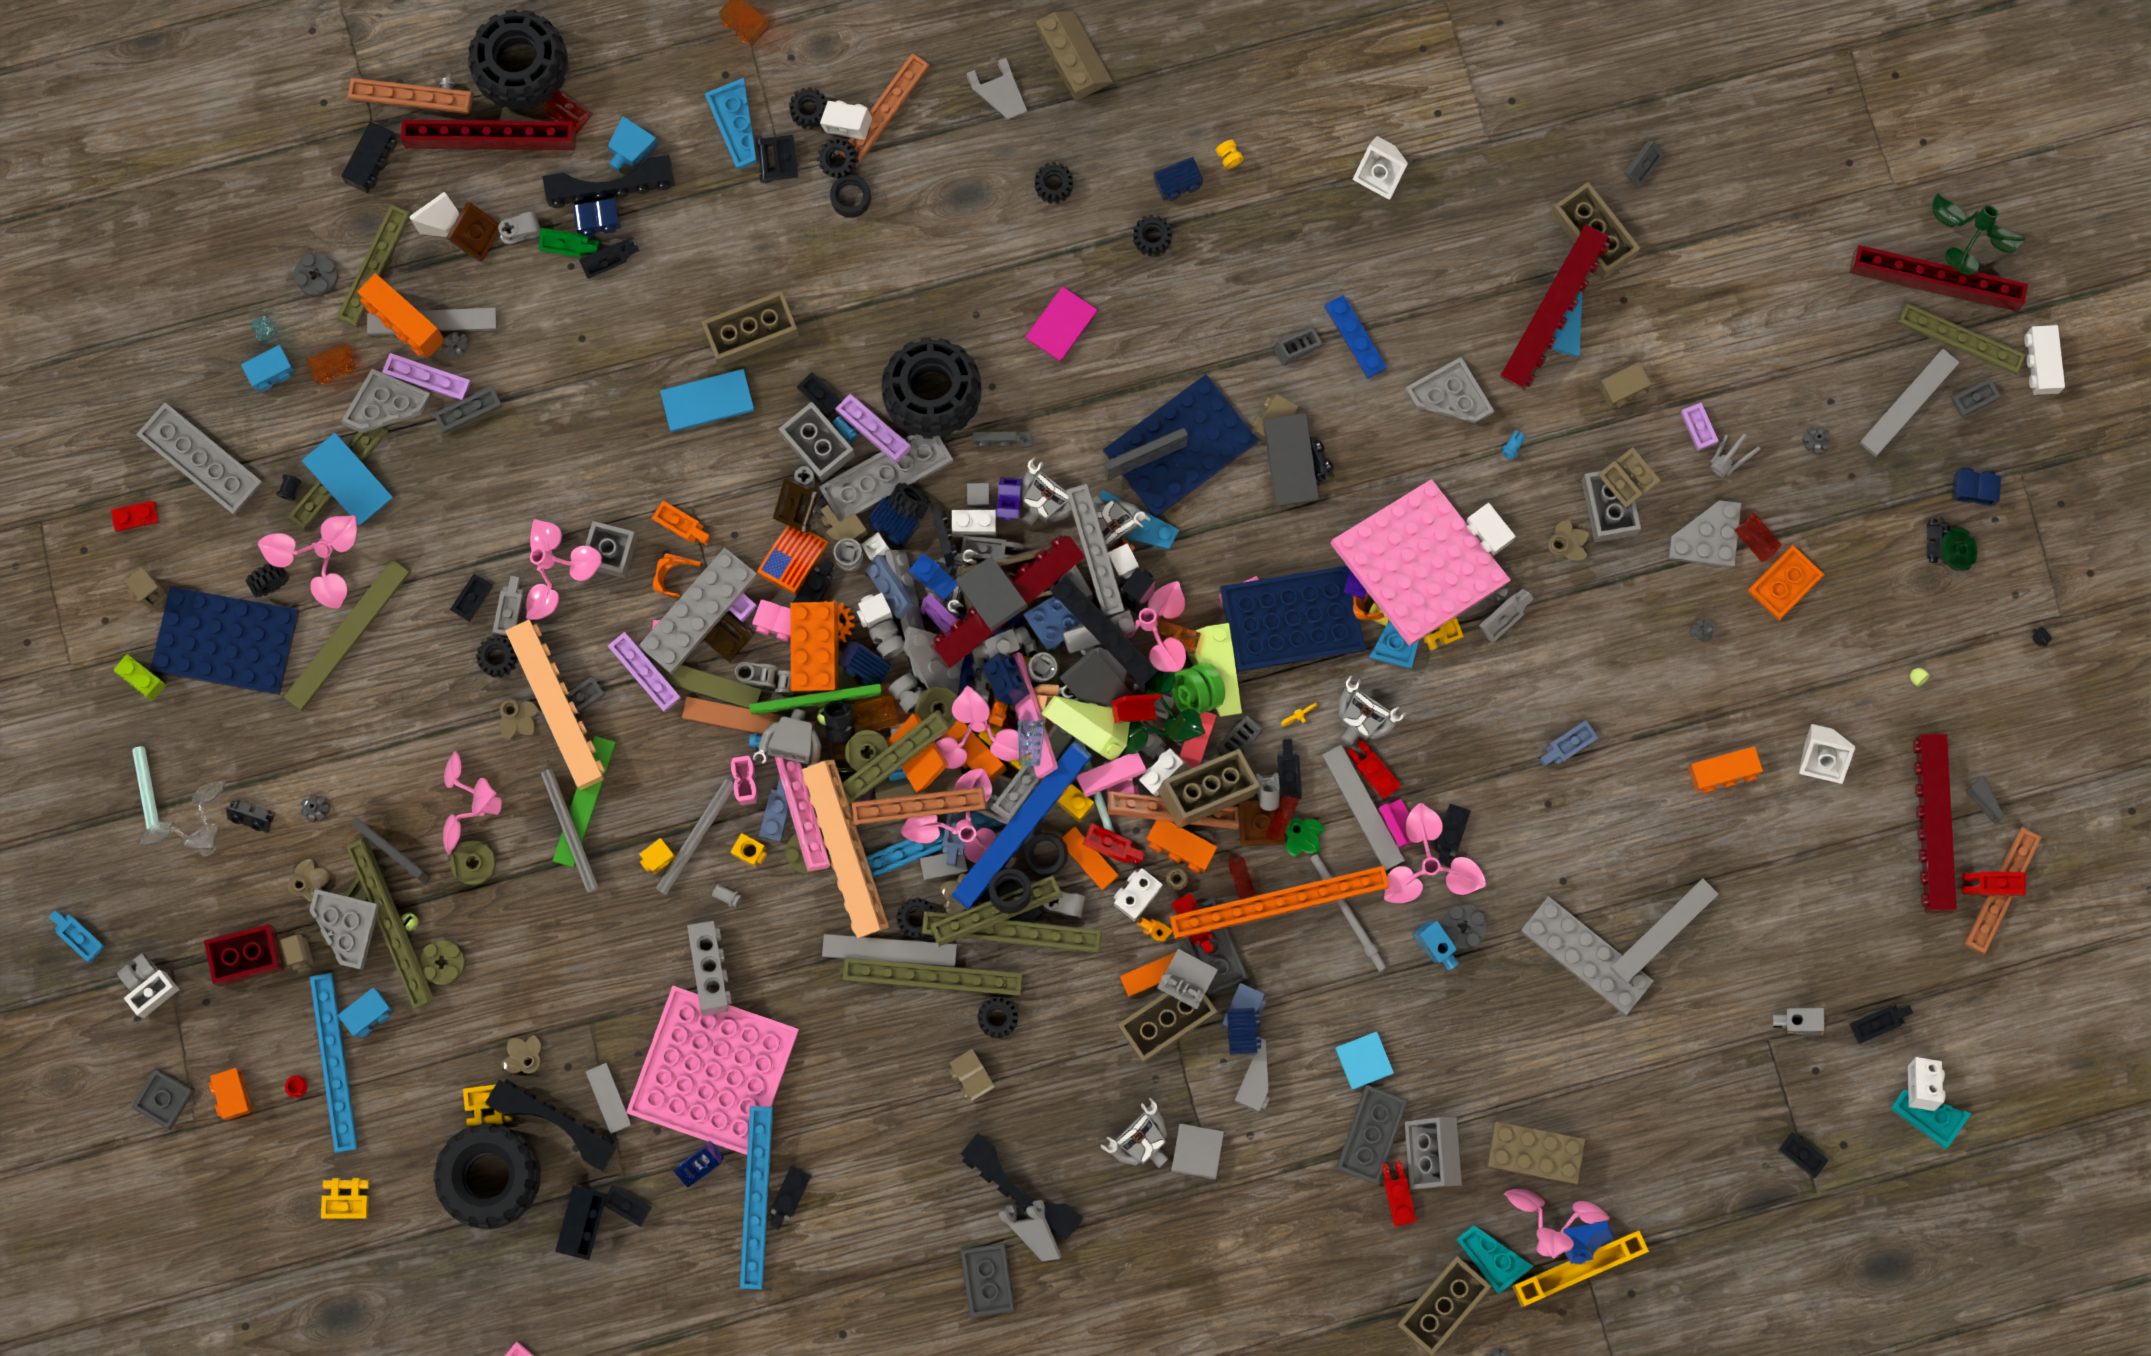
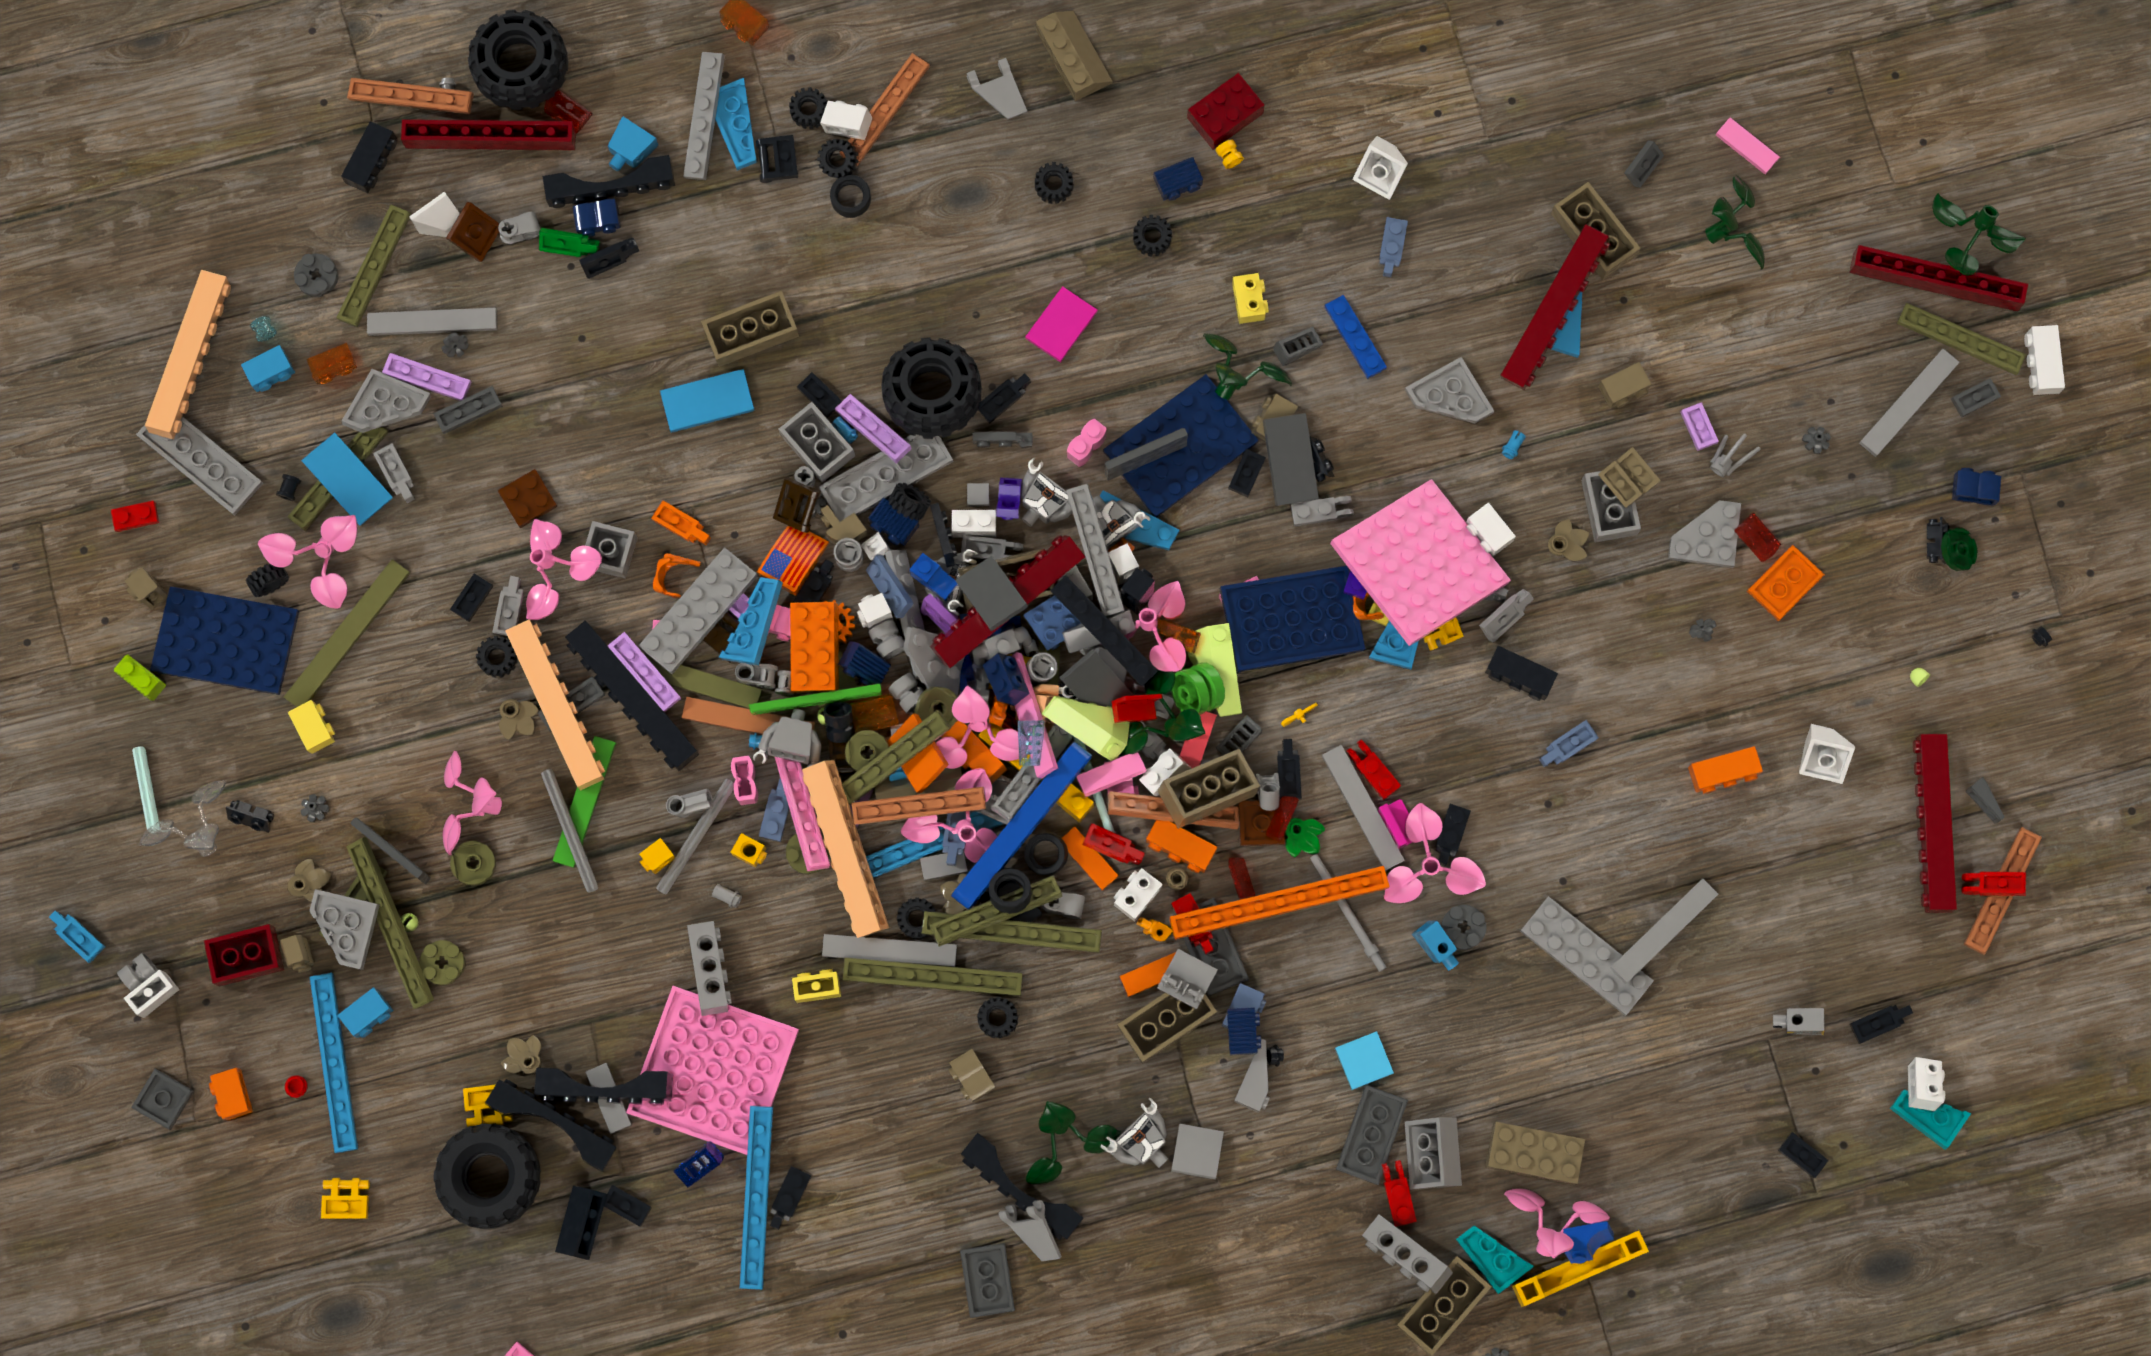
orange brick [357,273,444,359] -> none
torso [1338,676,1406,745] -> none
none -> light nougat brick [145,270,231,439]
none -> light yellow brick [288,700,335,754]
none -> light grey hinge [373,443,415,503]
none -> reddish brown plate [498,469,558,528]
none -> black arch [534,1068,673,1105]
none -> black brick [565,620,699,771]
none -> light grey piece [666,789,714,818]
none -> light grey plate [683,52,725,180]
none -> dark azure wing [719,577,783,666]
none -> light yellow brick [792,969,841,1003]
none -> black hinge [978,373,1031,424]
none -> dark green plant [1026,1101,1121,1184]
none -> bright pink brick [1067,419,1106,467]
none -> dark red brick [1187,73,1264,150]
none -> dark green plant [1203,333,1292,400]
none -> black plate [1228,449,1266,498]
none -> light yellow brick [1232,273,1269,324]
none -> black plate [1266,1044,1284,1067]
none -> light grey hinge [1290,496,1354,526]
none -> light grey brick [1362,1215,1453,1294]
none -> sand blue hinge [1379,217,1408,278]
none -> black brick [1485,645,1558,701]
none -> dark green plant [1705,175,1765,270]
none -> bright pink tile [1716,118,1780,174]

